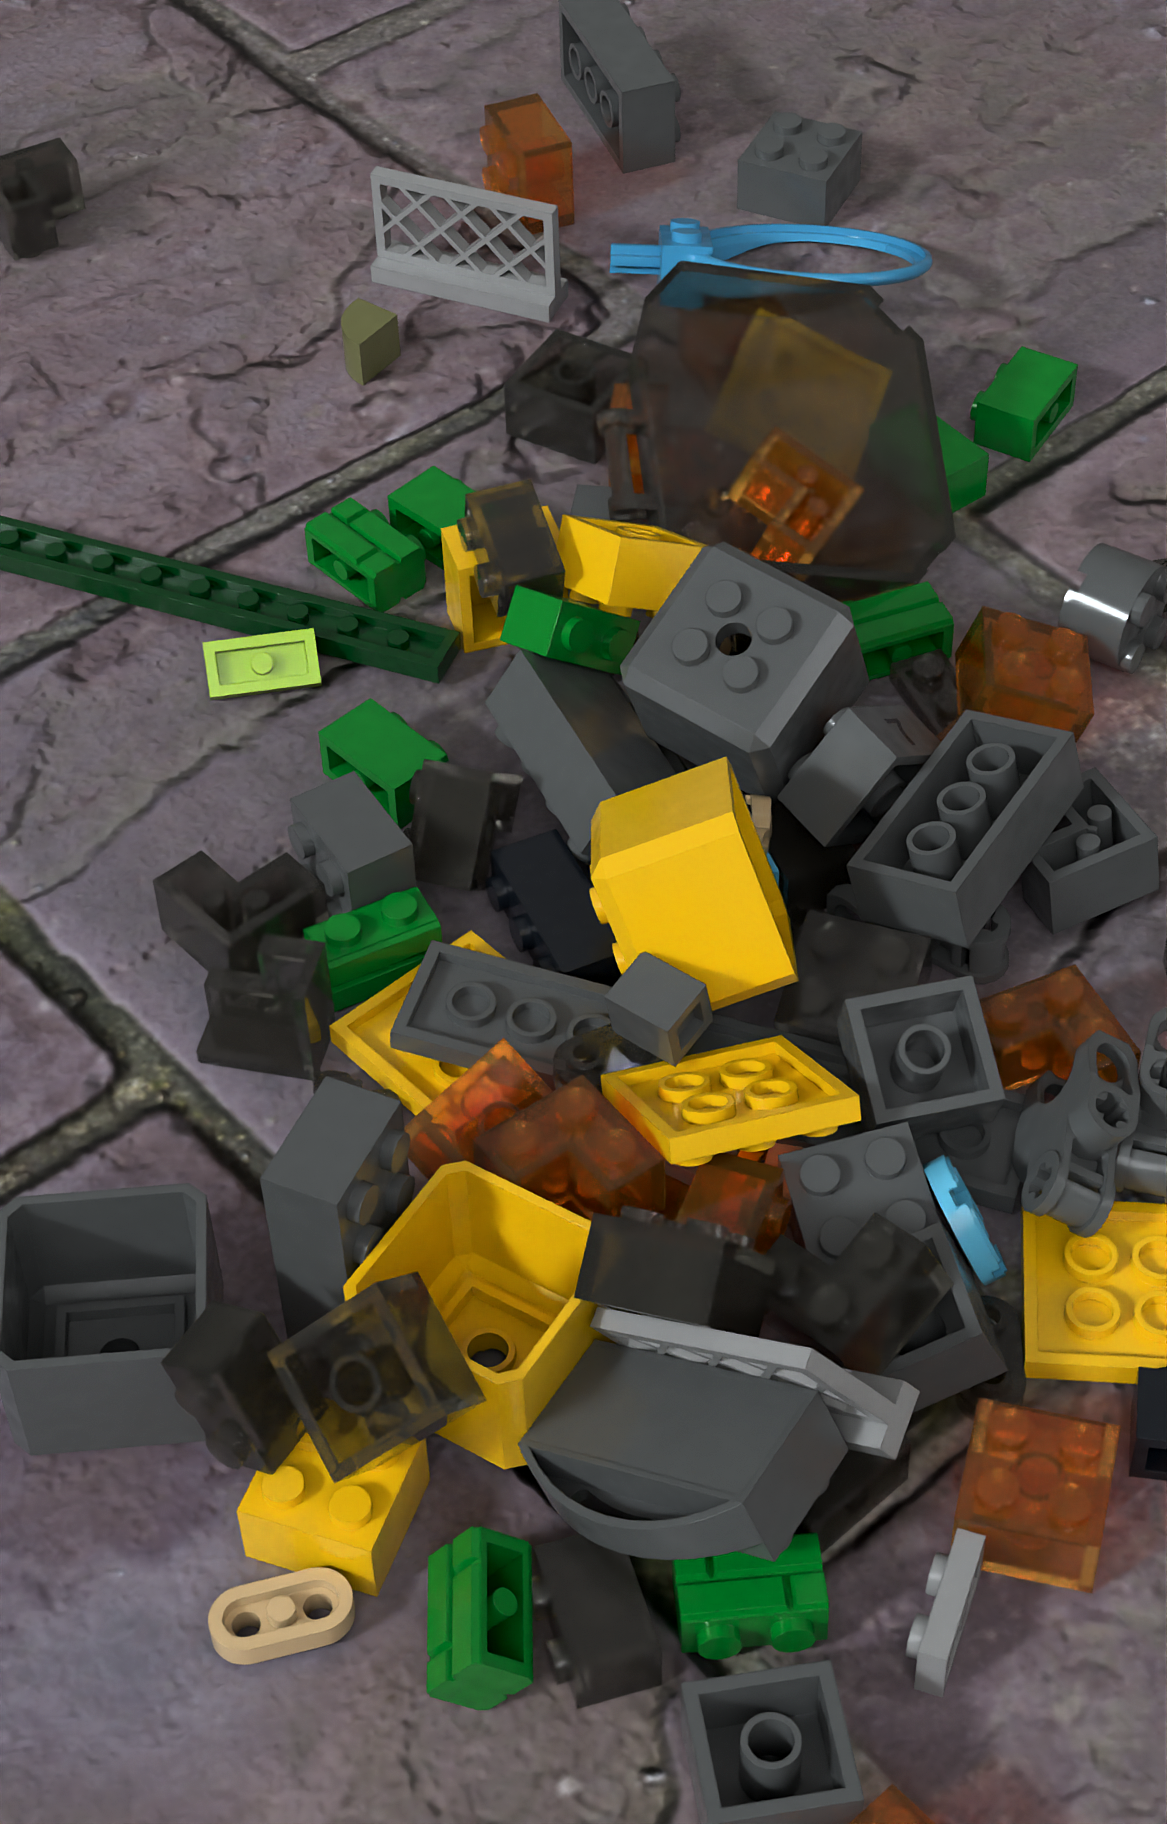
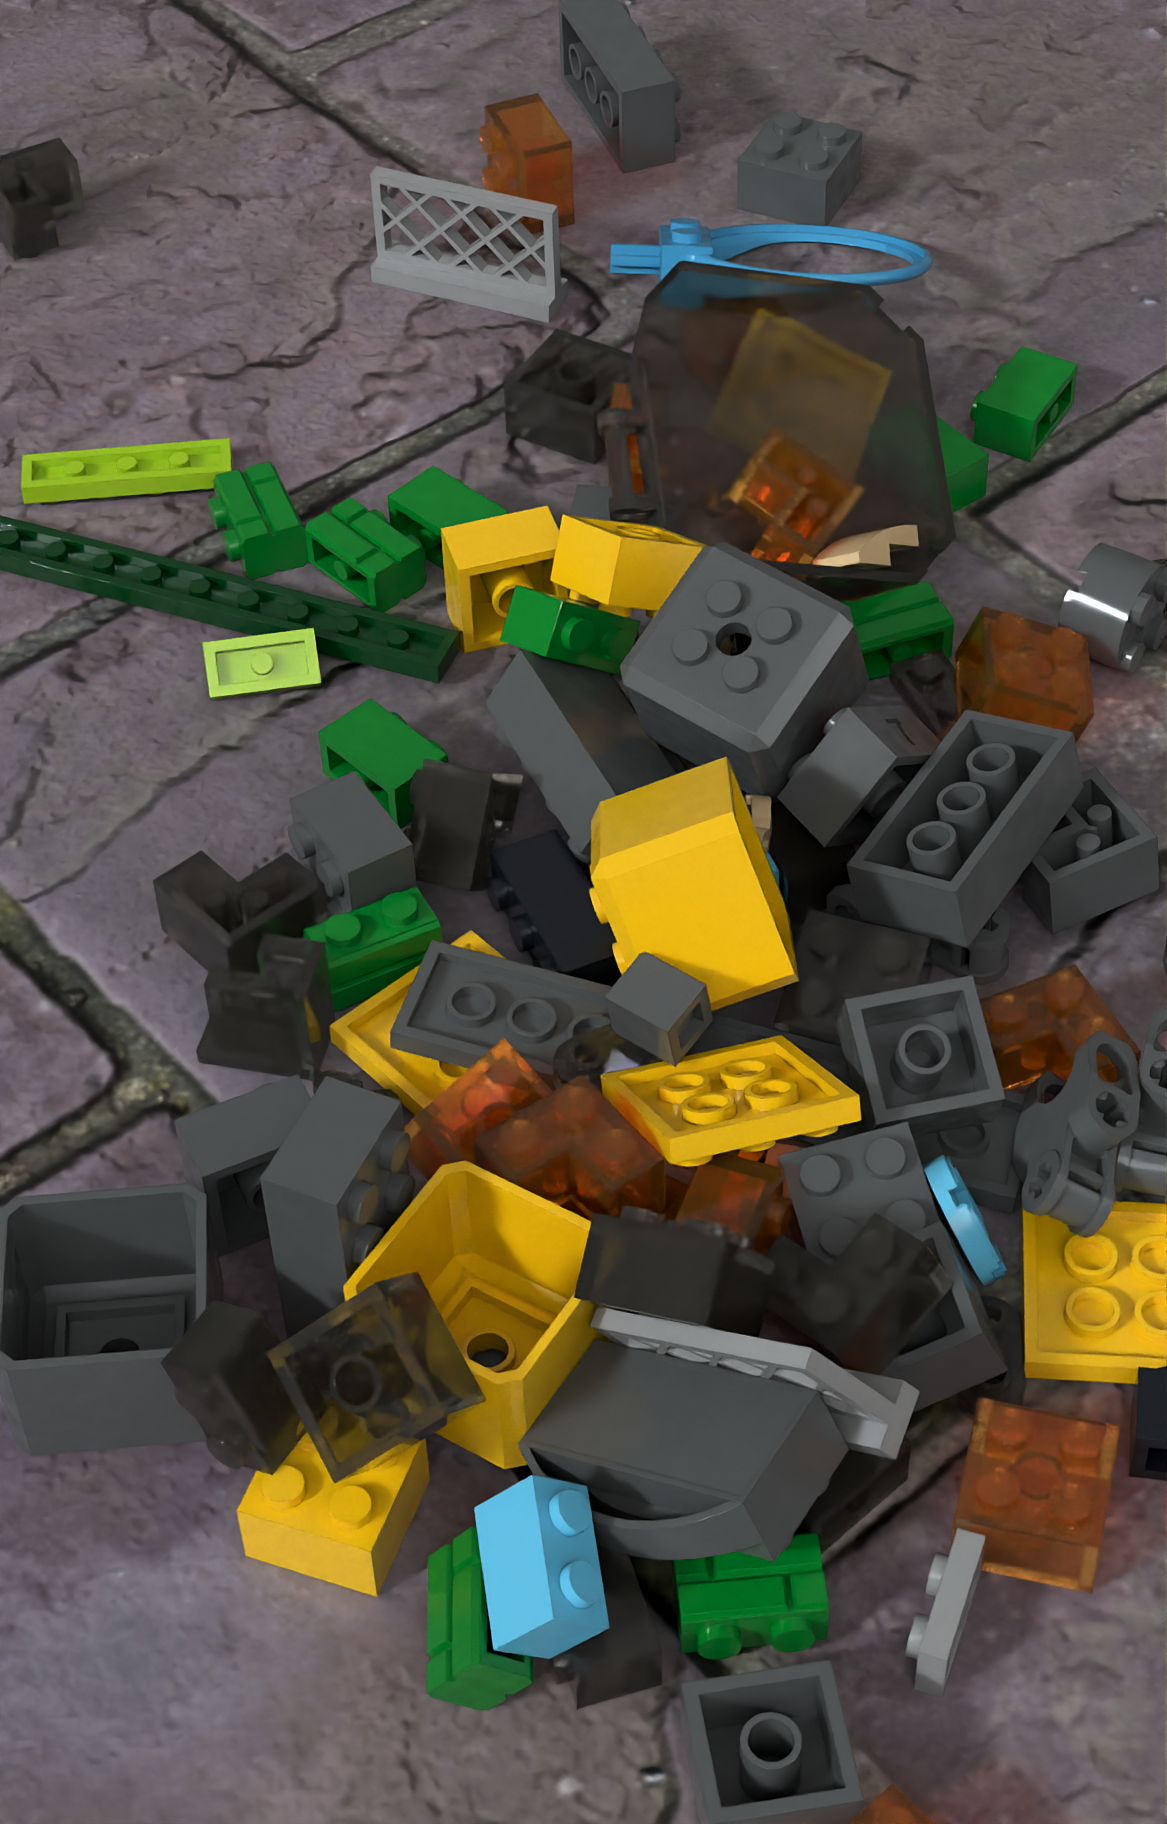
tan plate [208,1567,355,1665] -> none
olive brick [341,298,401,386] -> none
clear smoke brick [457,479,565,618] -> none
none -> lime plate [21,438,233,504]
none -> dark grey brick [174,1074,311,1257]
none -> green brick [207,462,308,579]
none -> medium azure brick [474,1475,610,1659]
none -> tan slope [813,525,919,575]

